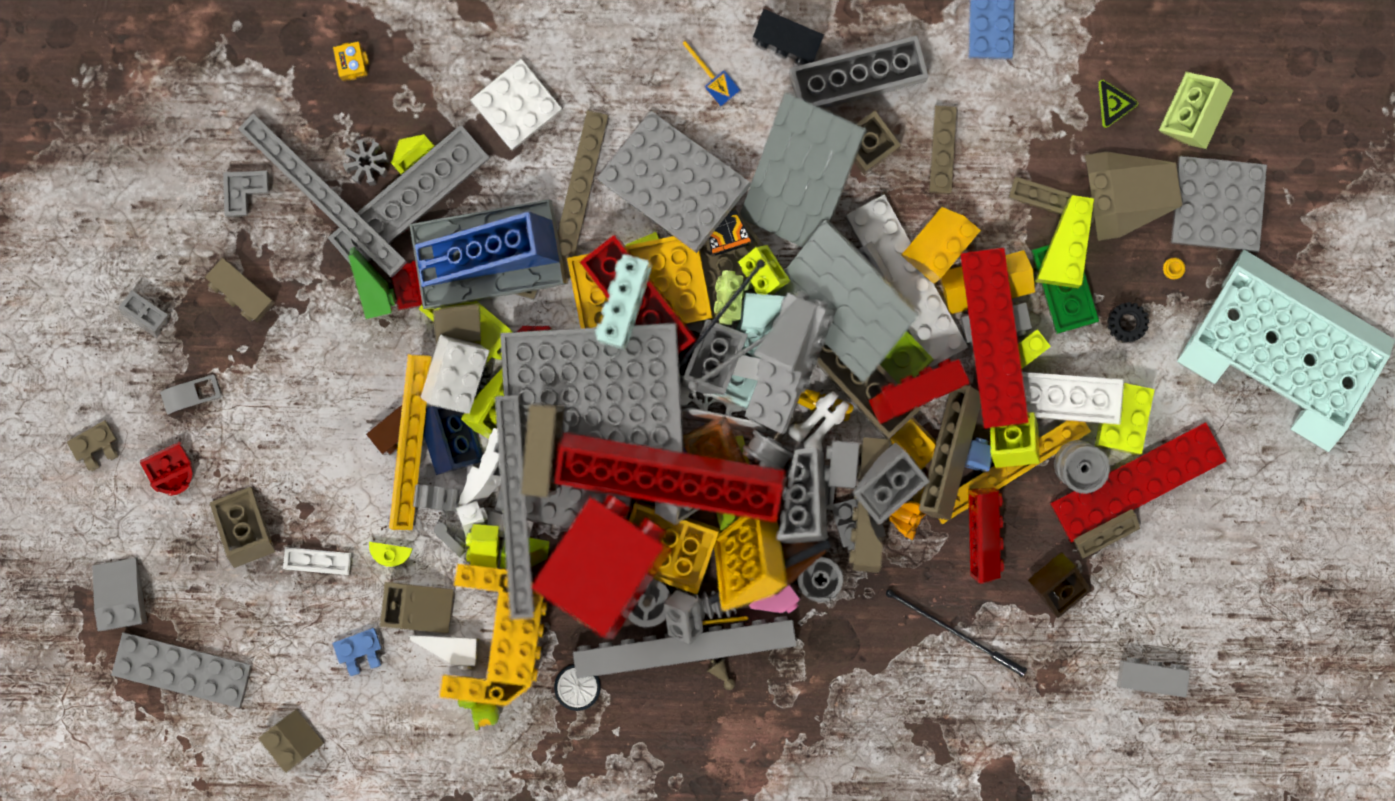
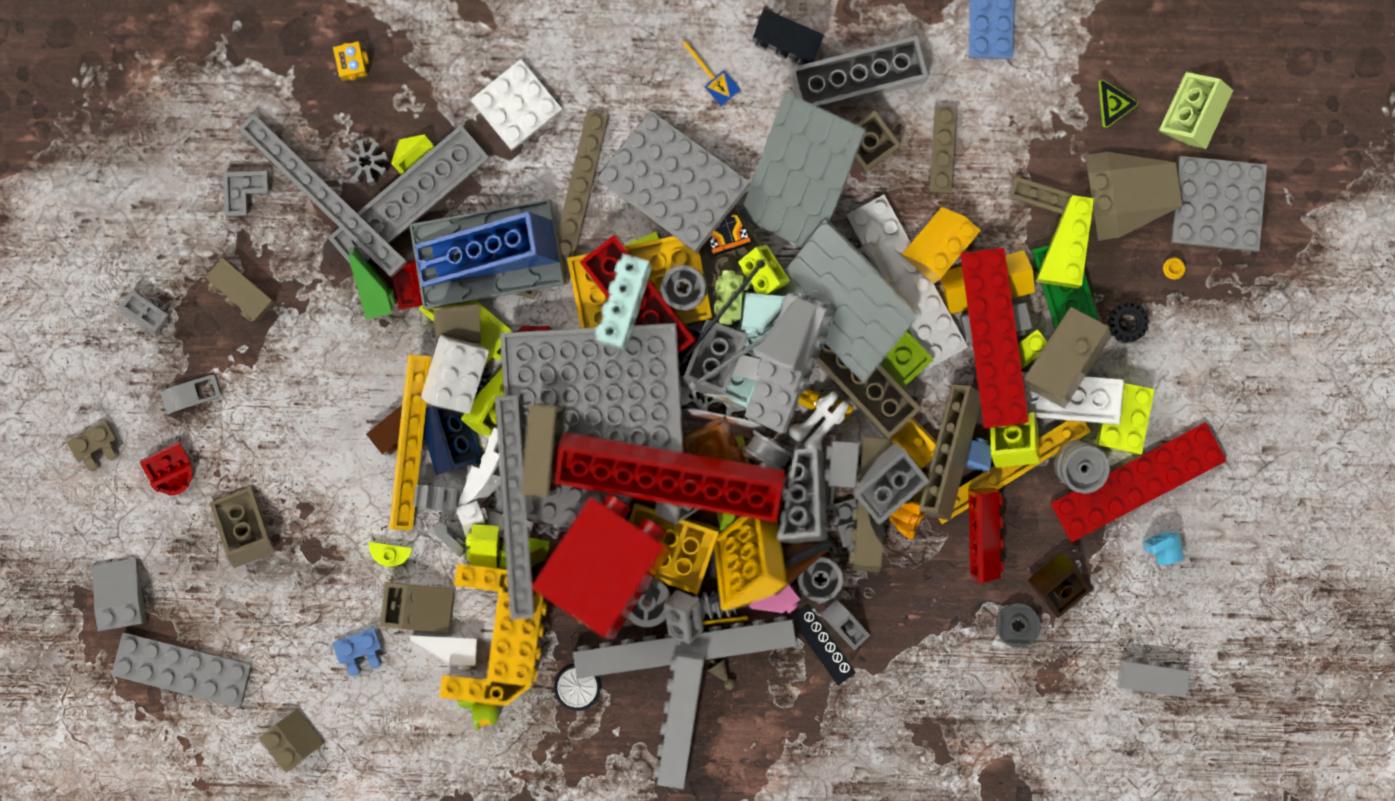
white tile [283,547,352,575] -> none
red wedge [869,358,970,424] -> none
black piece [886,589,1027,678] -> none
dark tan plate [1074,509,1140,559] -> none
light aqua slope [1177,250,1395,452] -> none
none -> light grey brick [654,651,704,789]
none -> light grey brick [661,265,708,310]
none -> black sticker [790,605,856,685]
none -> light grey slope [821,599,870,651]
none -> dark grey plate [996,603,1041,648]
none -> dark tan brick [1024,307,1111,409]
none -> medium azure piece [1142,532,1185,565]

